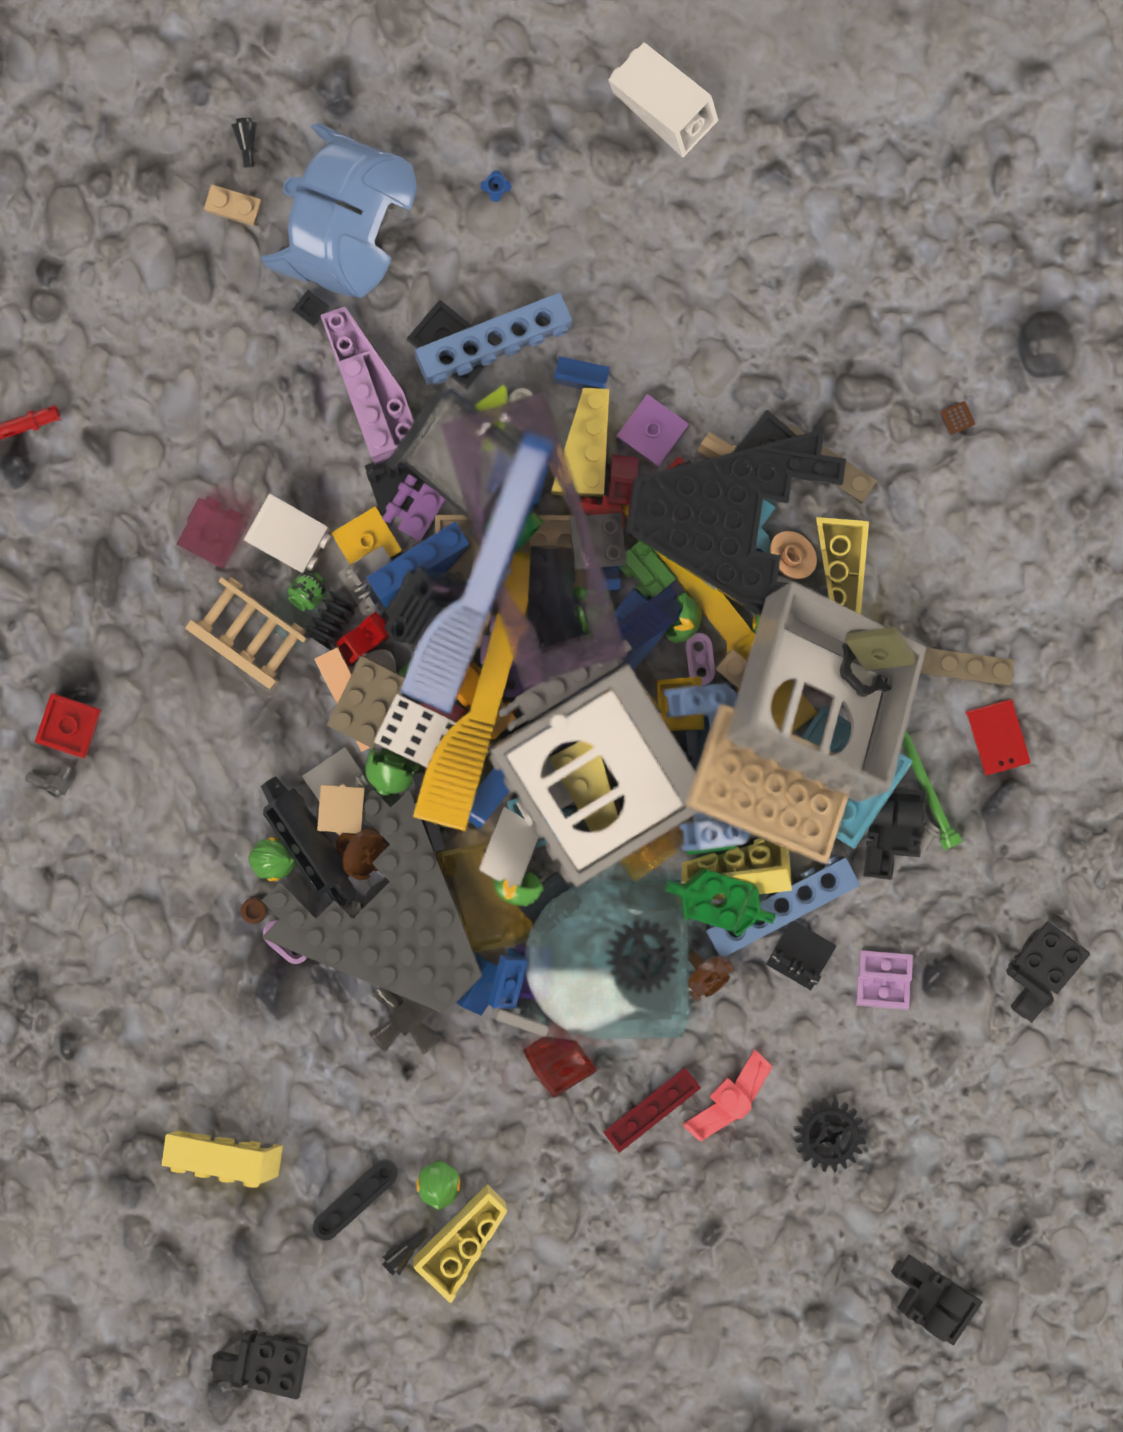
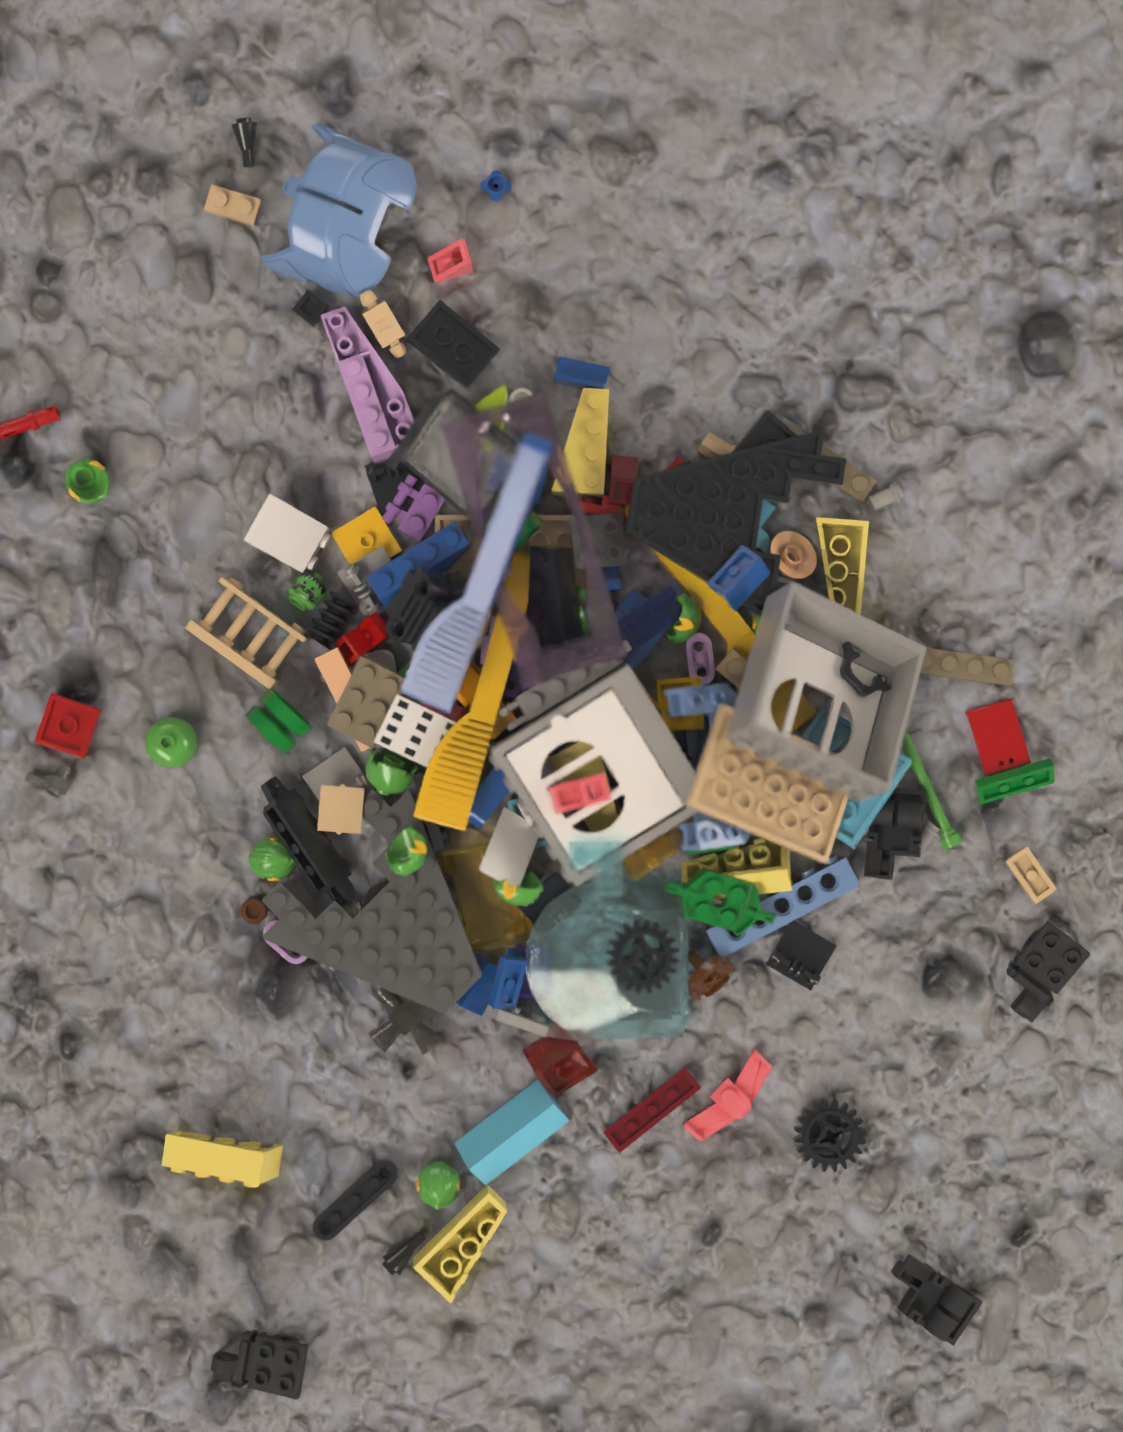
clear pink plate [176,496,248,569] -> none
reddish brown tile [335,828,387,881] -> none
medium blue brick [415,292,572,385] -> none
white slope [608,42,718,157] -> none
medium lavender plate [617,394,689,467] -> none
bright green brick [619,541,677,600] -> none
olive plate [845,627,916,671] -> none
lavender slope [856,950,913,1010] -> none
reddish brown tile [940,401,975,436] -> none
none -> bright green hair [65,458,110,504]
none -> bright green cylinder [145,717,199,769]
none -> green wheel [245,688,312,754]
none -> tan piece [360,289,406,359]
none -> bright green hair [385,825,428,875]
none -> coral slope [428,239,473,283]
none -> medium azure slope [454,1078,570,1186]
none -> coral slope [548,773,611,814]
none -> clear light blue plate [568,841,623,897]
none -> blue panel [707,545,770,611]
none -> light grey pin [868,483,904,511]
none -> green plate [975,758,1055,805]
none -> tan plate [1004,846,1057,904]

